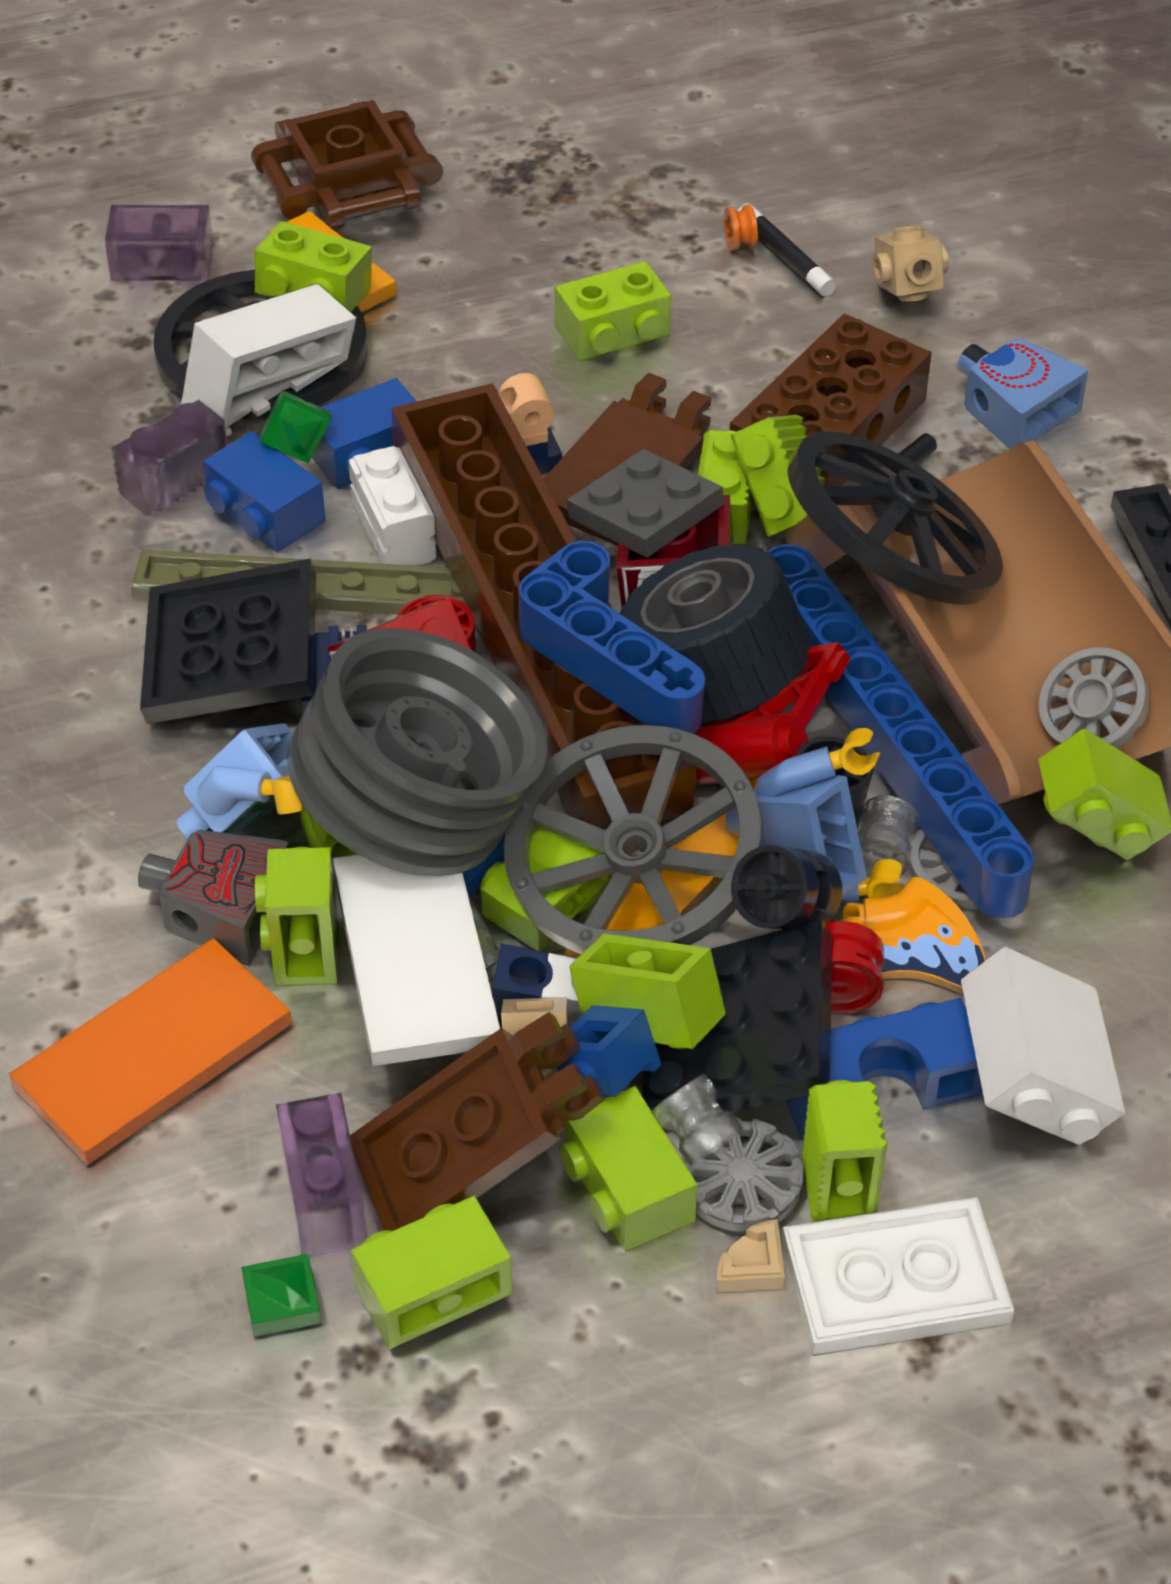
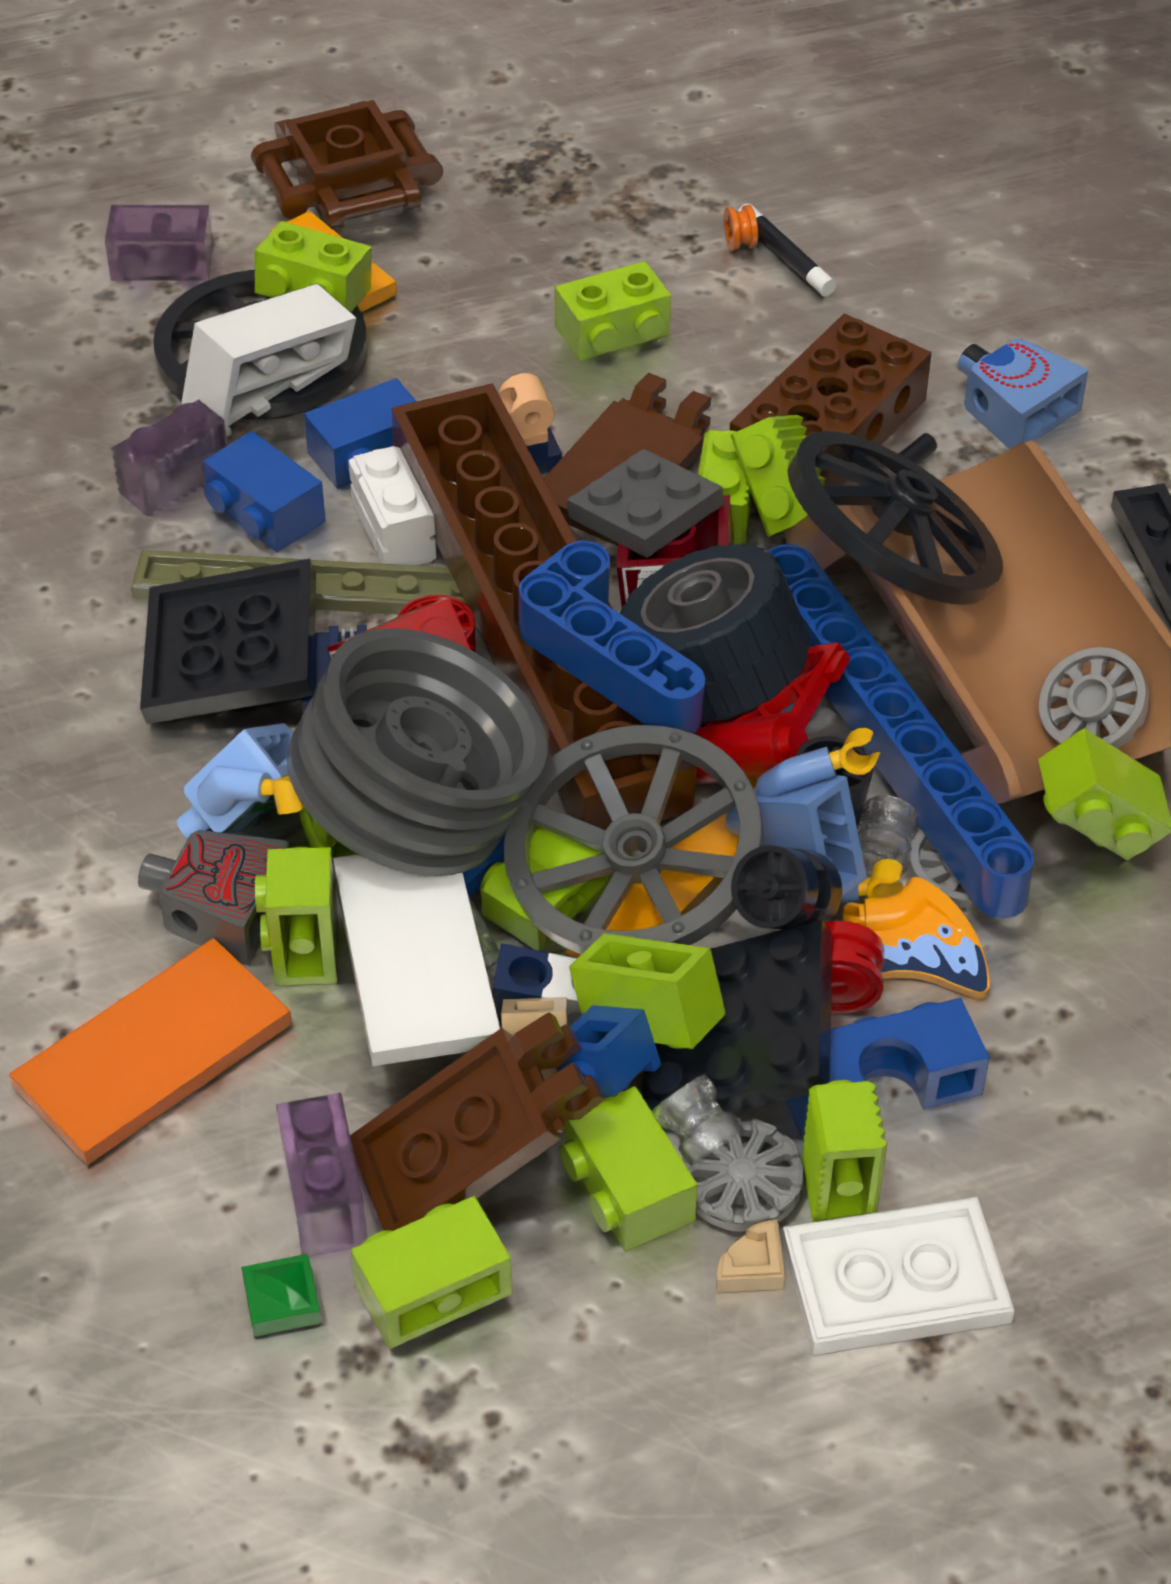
green tile [259,390,332,464] -> none
tan brick [873,226,949,301] -> none
white brick [961,946,1126,1145] -> none

